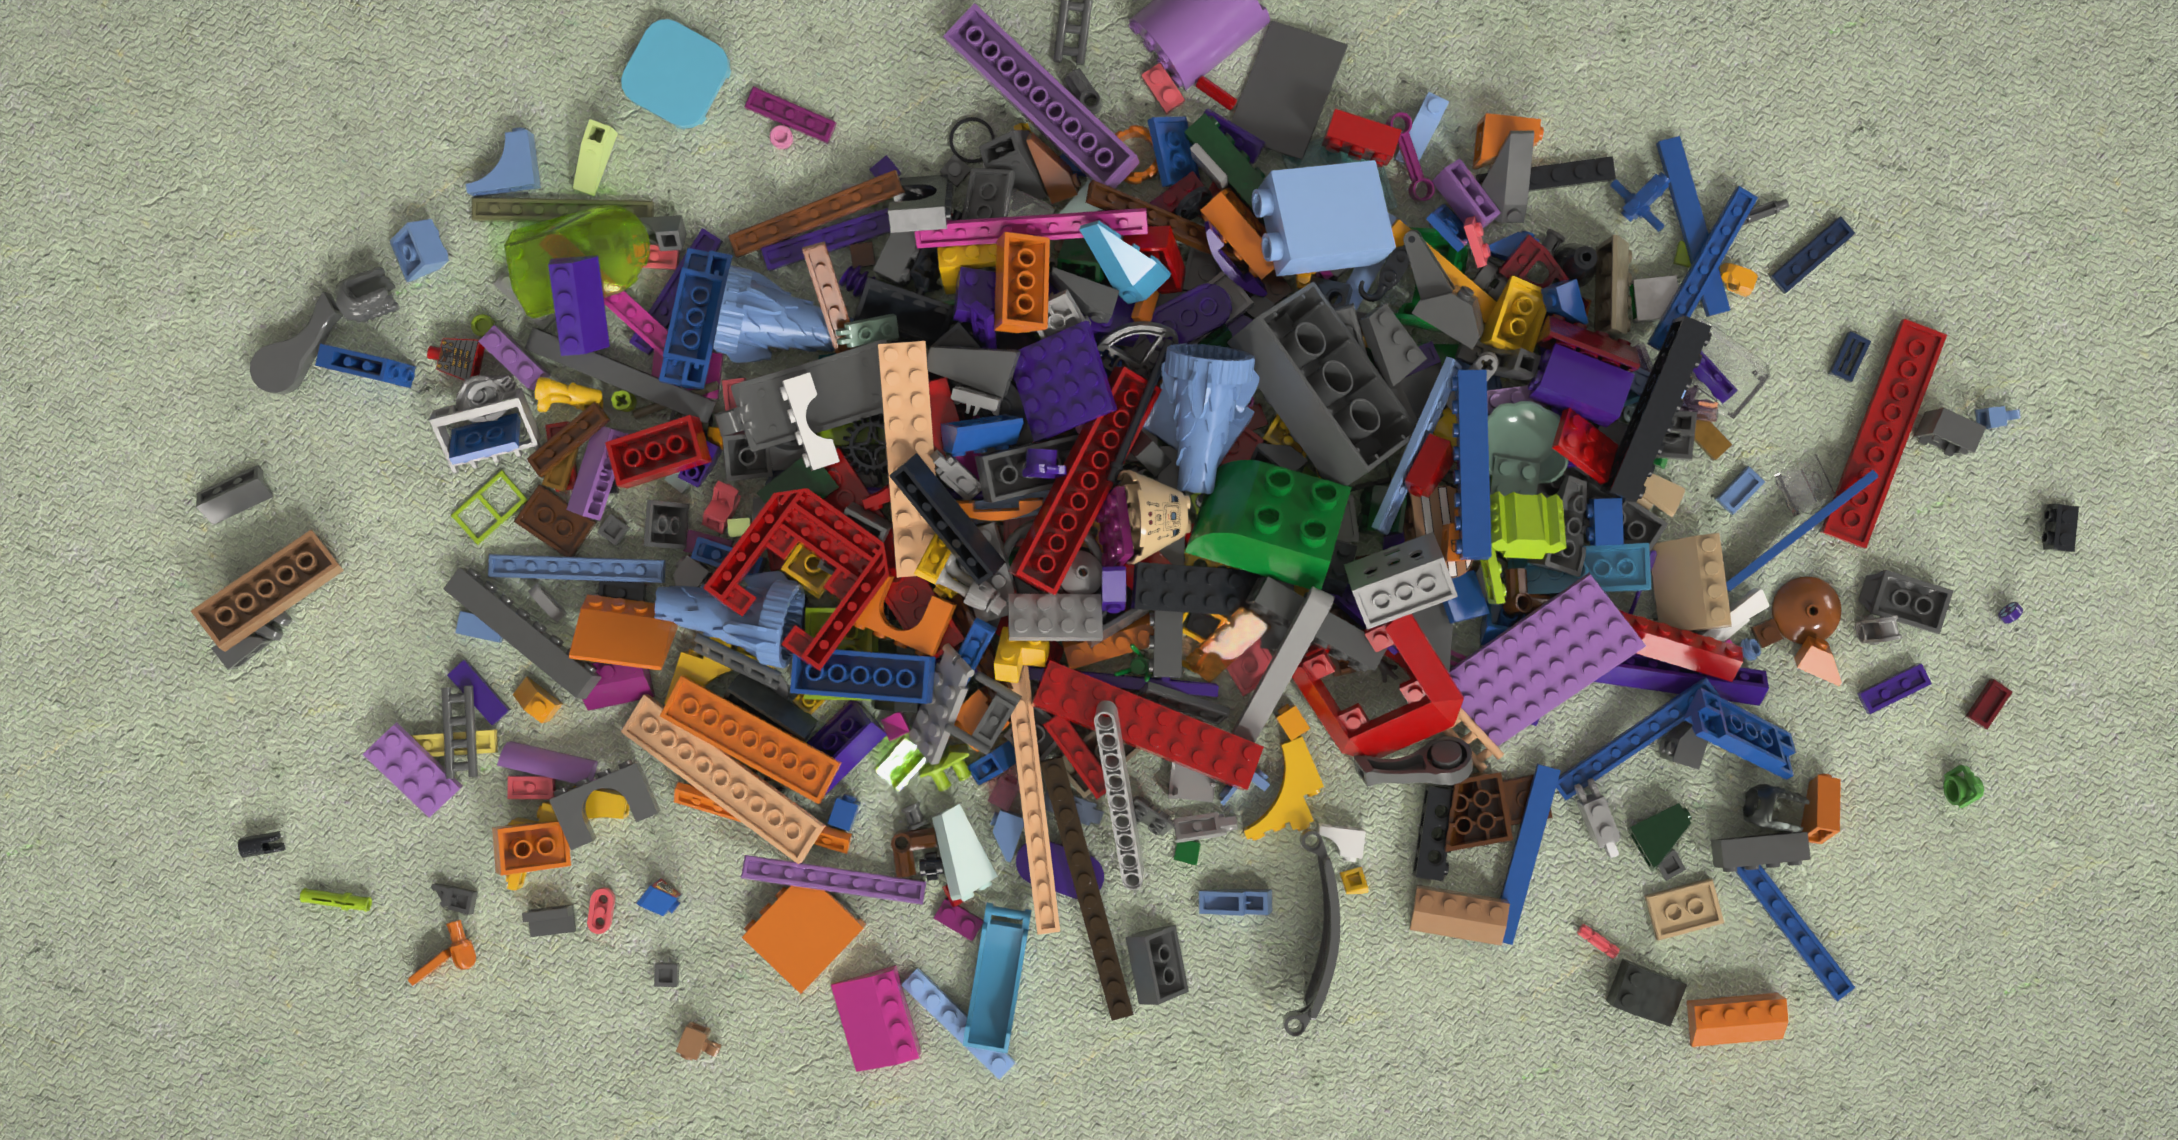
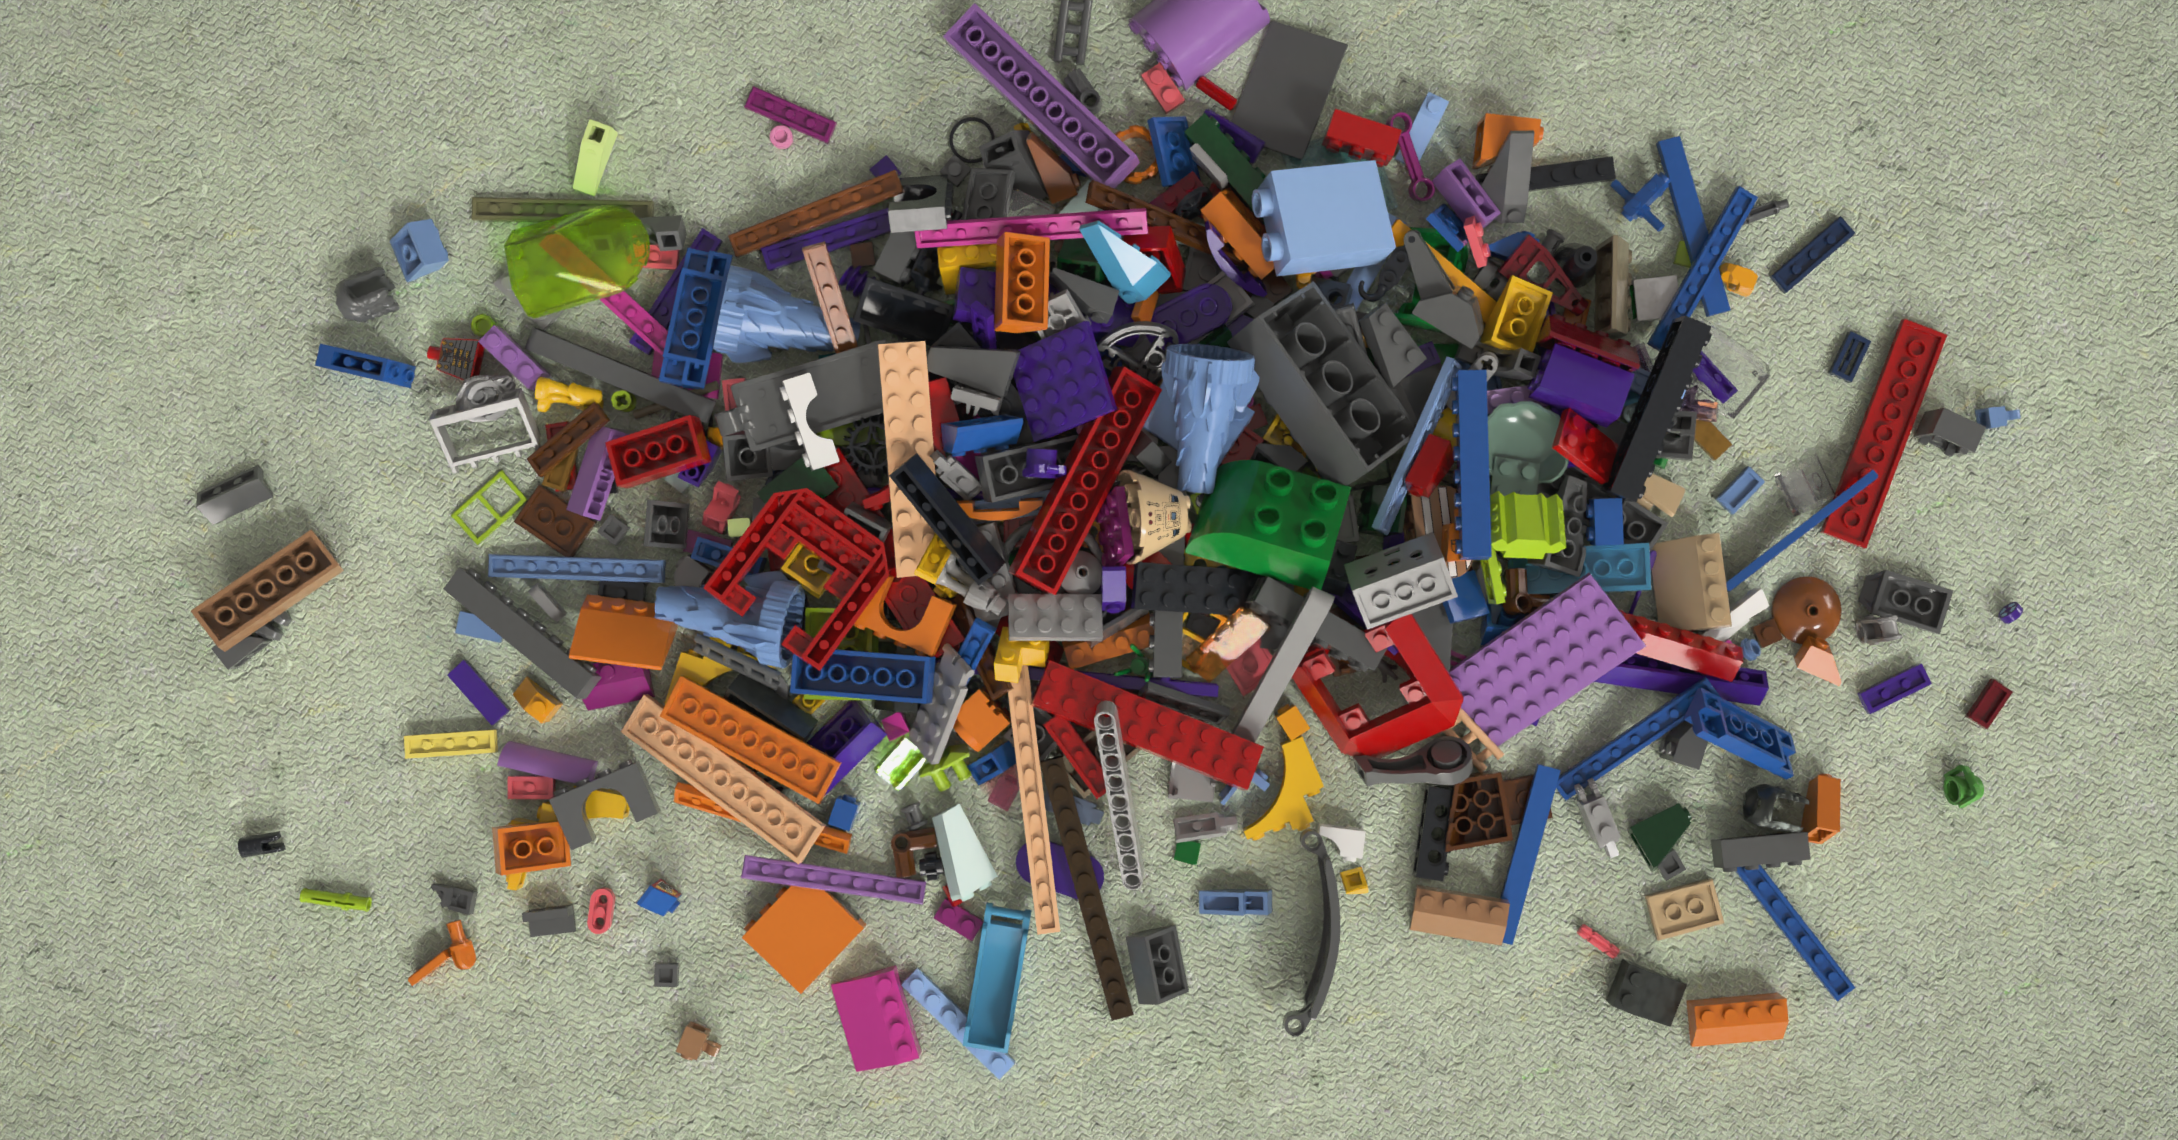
dark grey animal [250,292,343,395] -> none
medium lavender plate [363,722,463,818] -> none
dark grey bar [441,686,478,779] -> none
blue plate [449,413,521,465] -> none
medium blue arch [466,127,541,197] -> none
dark purple slope [548,255,610,356] -> none
medium azure tile [621,19,731,130] -> none
sand green hinge [836,314,899,347] -> none
dark grey plate [945,671,1022,755] -> none
medium blue slope [990,808,1024,863] -> none
black bar [1106,339,1174,483] -> none
dark grey hinge [1133,795,1175,836] -> none
blue slope [1541,279,1588,325] -> none
black bracket [2042,503,2079,552] -> none

